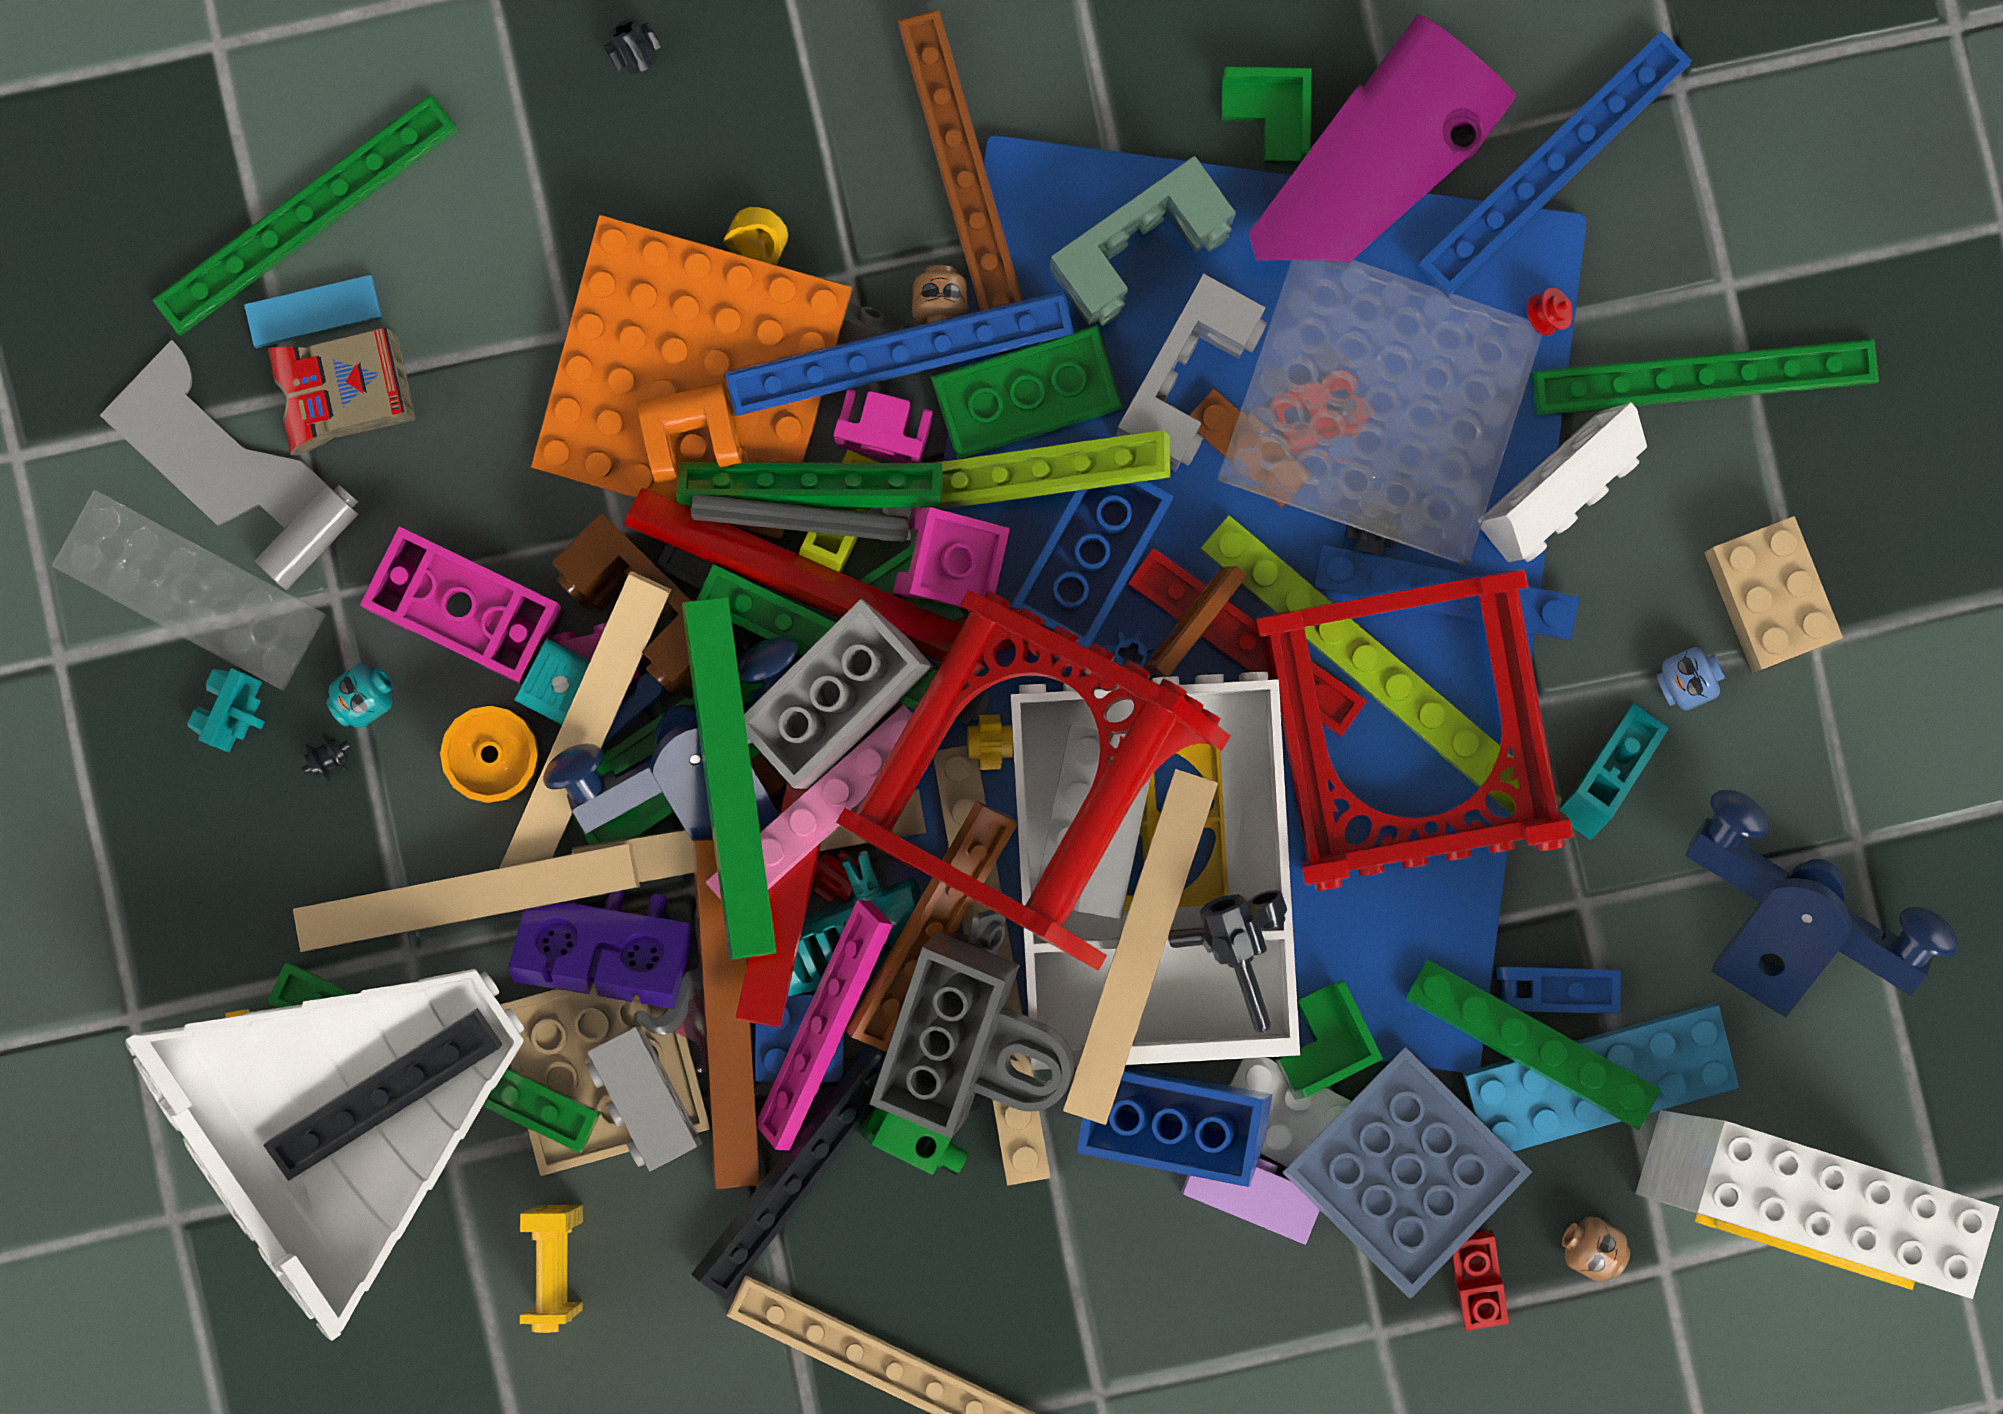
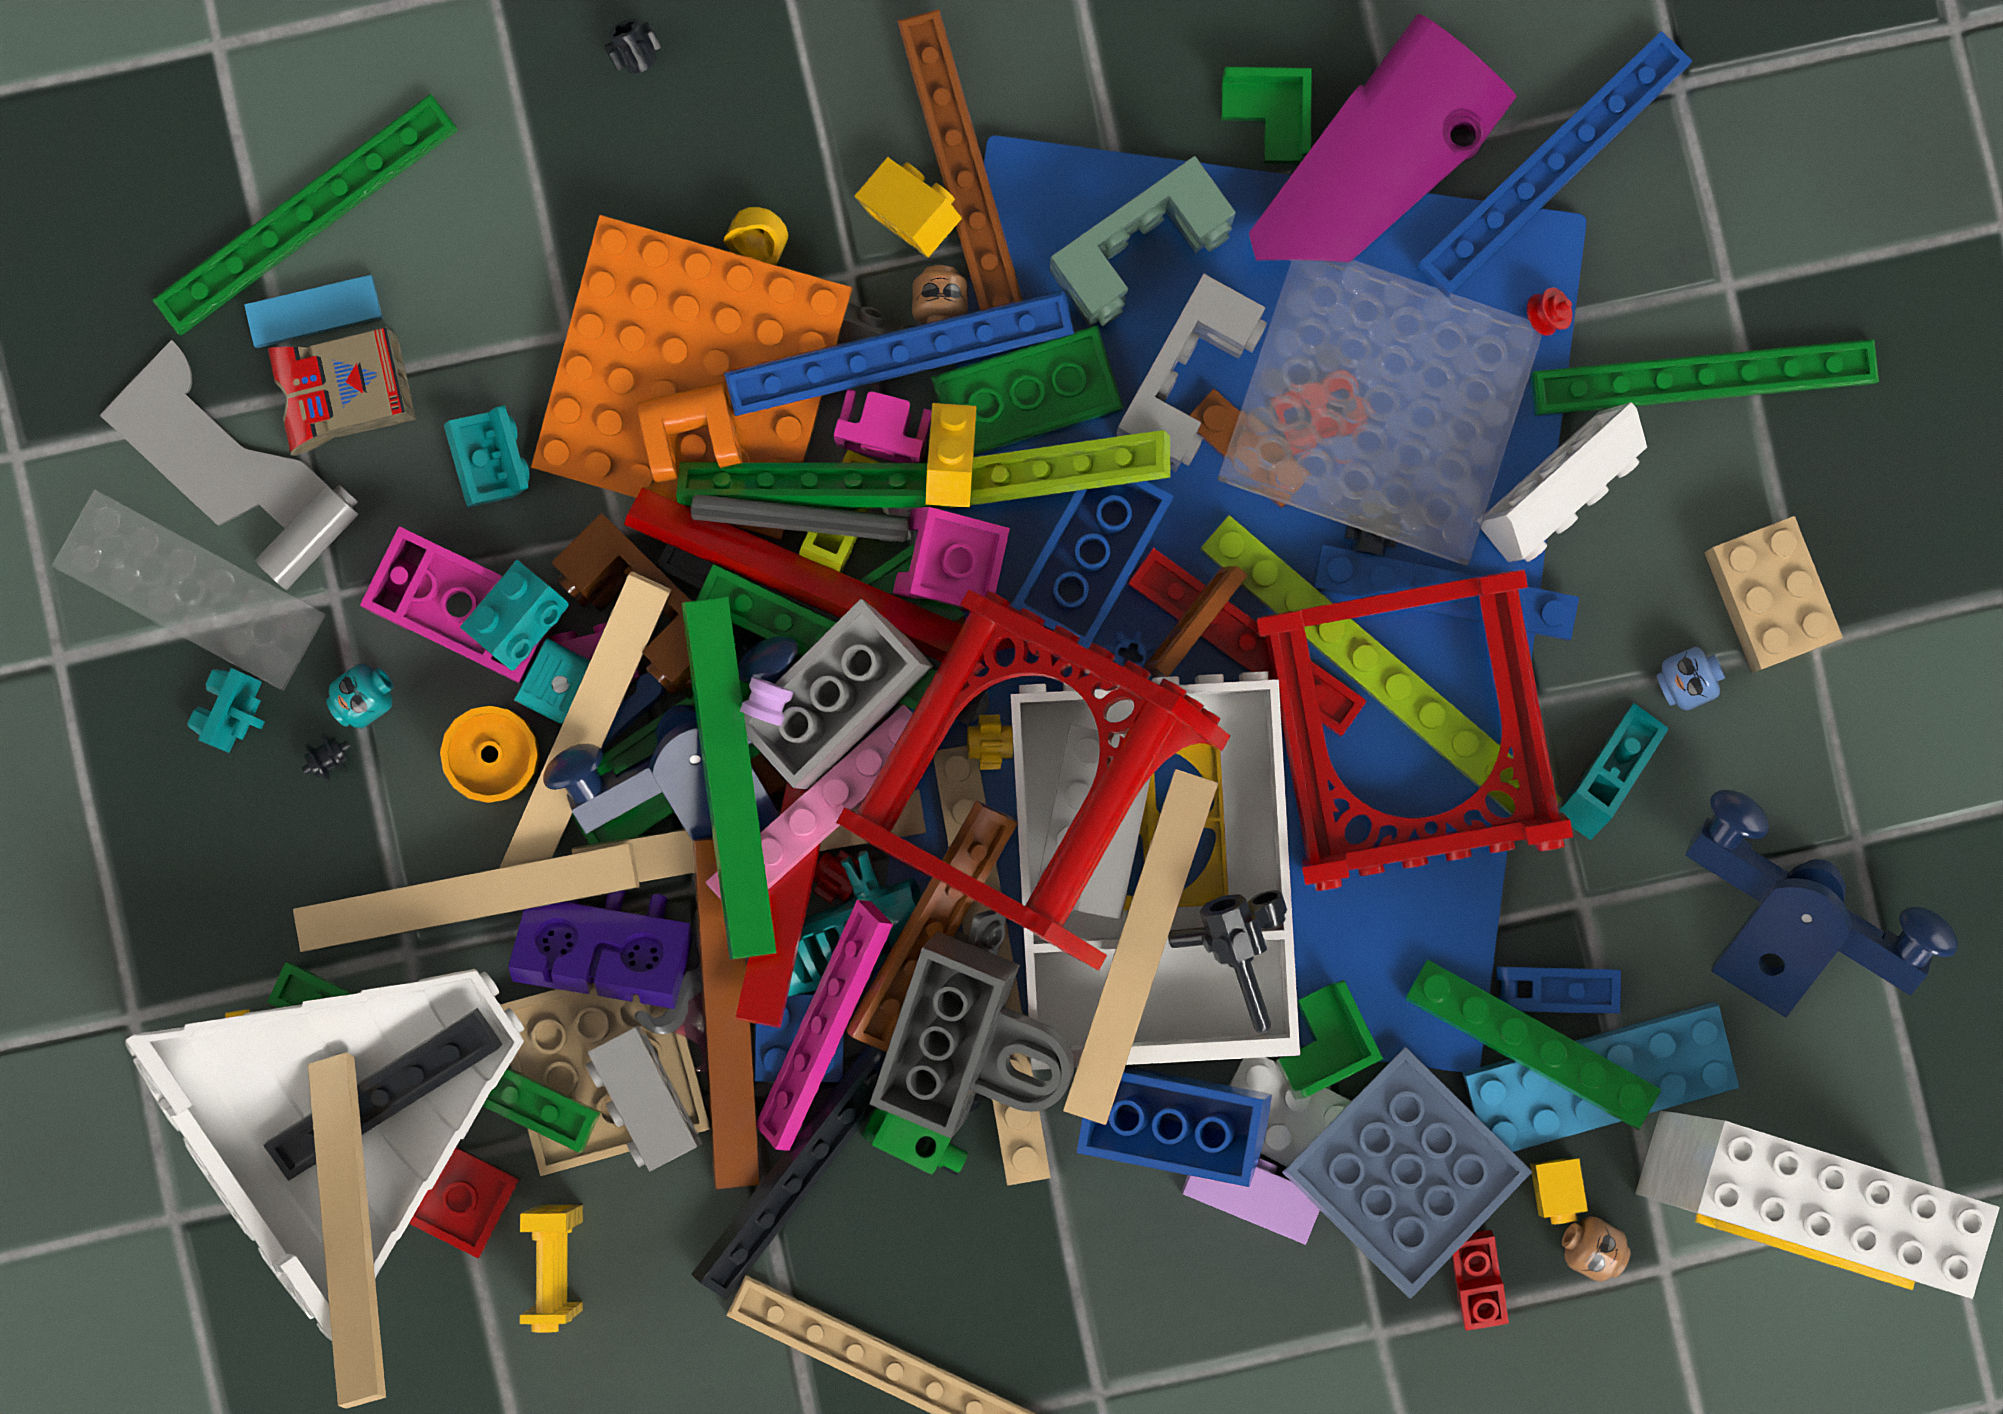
none -> tan tile [308,1052,386,1409]
none -> red plate [409,1146,520,1259]
none -> teal bracket [444,405,529,508]
none -> teal bracket [460,560,569,671]
none -> lavender wheel [740,677,794,726]
none -> yellow brick [854,157,962,258]
none -> yellow brick [926,403,976,507]
none -> yellow brick [1530,1157,1588,1224]

